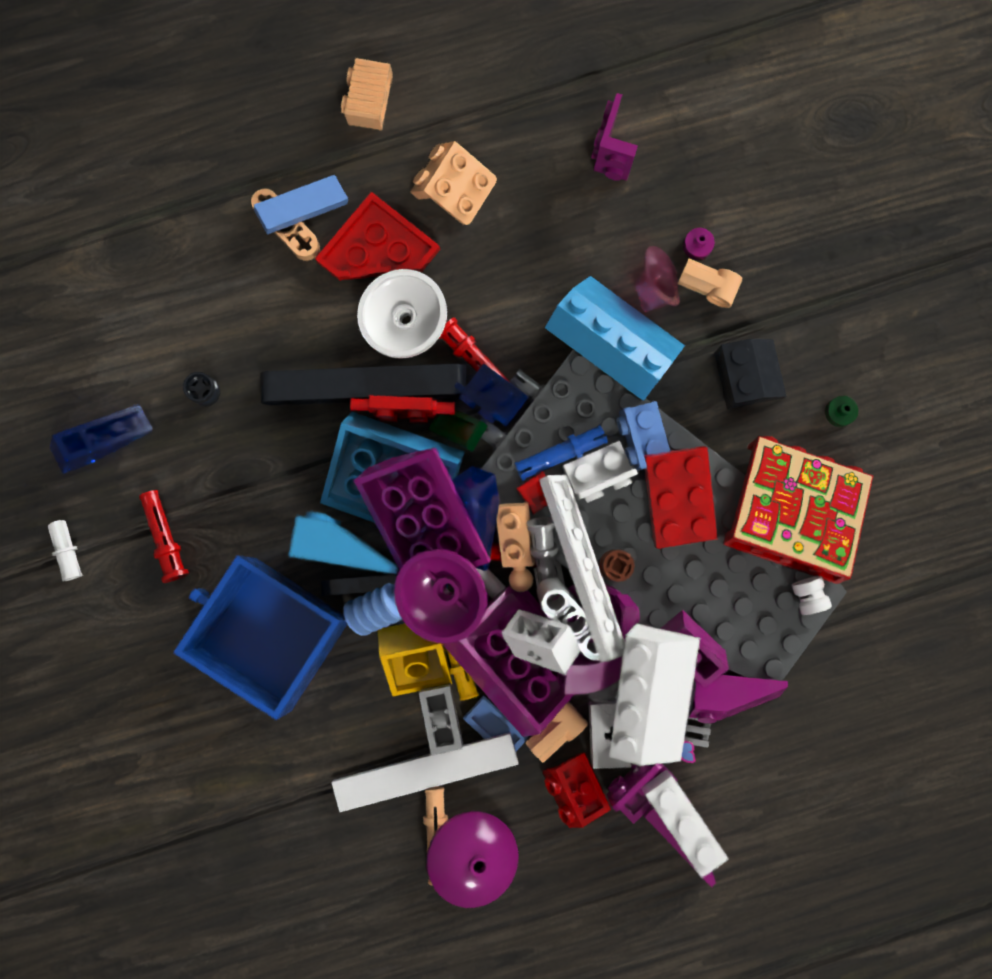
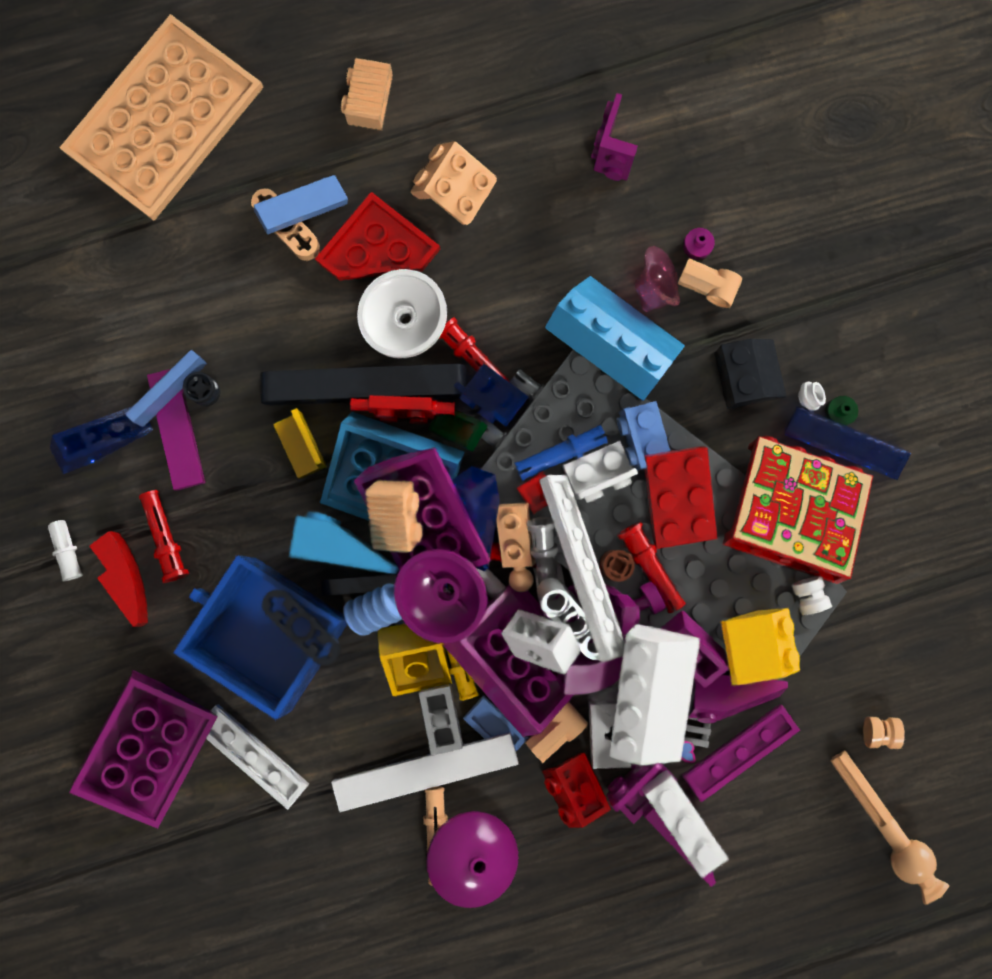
none -> light nougat plate [59,14,263,221]
none -> magenta slope [69,670,218,829]
none -> red slope [89,531,148,627]
none -> medium blue tile [126,350,207,427]
none -> magenta tile [147,369,205,491]
none -> white tile [206,704,309,810]
none -> black beam [262,590,341,665]
none -> yellow panel [273,408,327,479]
none -> light nougat brick [366,480,422,552]
none -> red pin [617,521,686,614]
none -> magenta tile [633,581,666,615]
none -> magenta tile [682,704,800,802]
none -> yellow slope [721,608,800,685]
none -> clear blue tile [784,406,911,480]
none -> white plate [798,381,826,411]
none -> light nougat piece [830,751,950,905]
none -> light nougat wheel [863,716,904,749]

